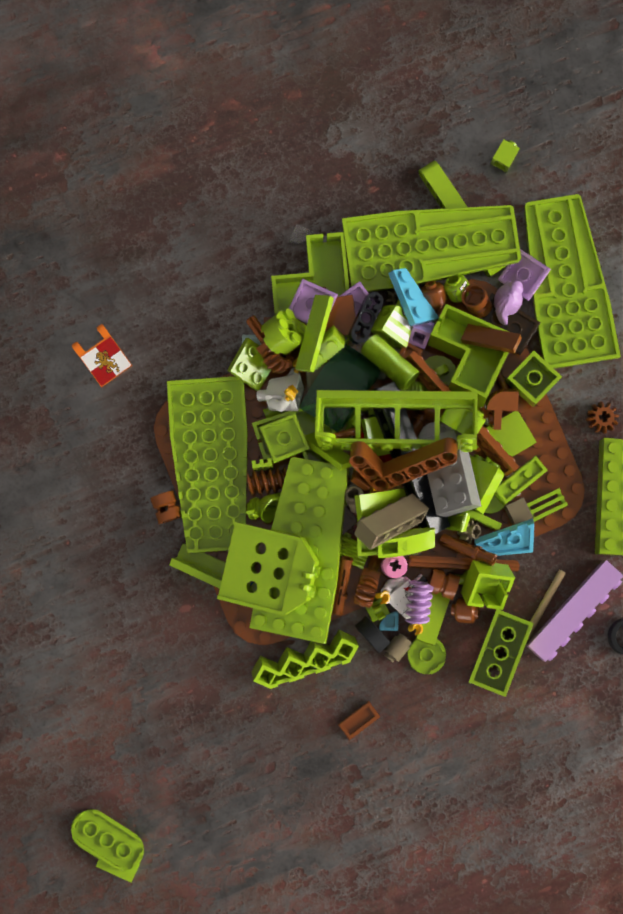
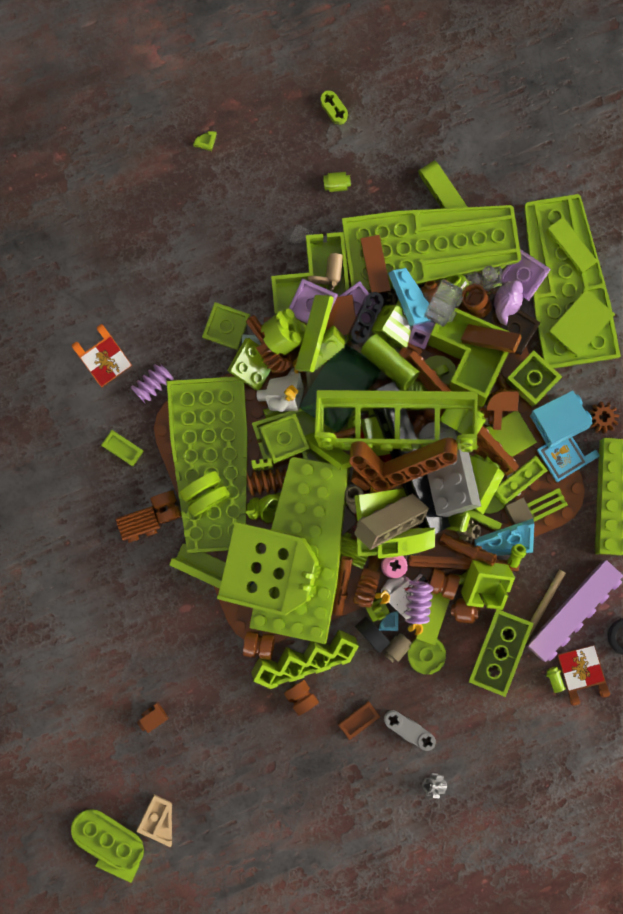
lime brick [490,139,520,173] -> none
none -> lime tile [101,430,144,467]
none -> dark orange brick [115,506,161,543]
none -> lavender piece [131,364,174,403]
none -> tan wing [136,794,172,847]
none -> dark orange brick [137,702,169,733]
none -> lime wheel [179,471,230,517]
none -> lime tile [193,131,217,151]
none -> lime tile [202,302,251,351]
none -> dark orange wheel [243,631,275,660]
none -> dark orange wheel [284,679,319,716]
none -> tan piece [307,253,343,291]
none -> lime beam [321,91,348,125]
none -> lime brick [323,172,351,192]
none -> dark orange tile [360,235,391,294]
none -> light grey piece [384,710,436,751]
none -> light grey gear [423,773,447,798]
none -> clear brick [424,279,463,326]
none -> clear hips [467,265,503,293]
none -> lime pin [507,544,526,568]
none -> medium azure brick [530,391,592,449]
none -> medium azure flag [537,437,600,482]
none -> lime pin [546,667,566,693]
none -> lime tile [547,217,598,274]
none -> lime tile [548,289,615,357]
none -> flag [557,645,610,706]

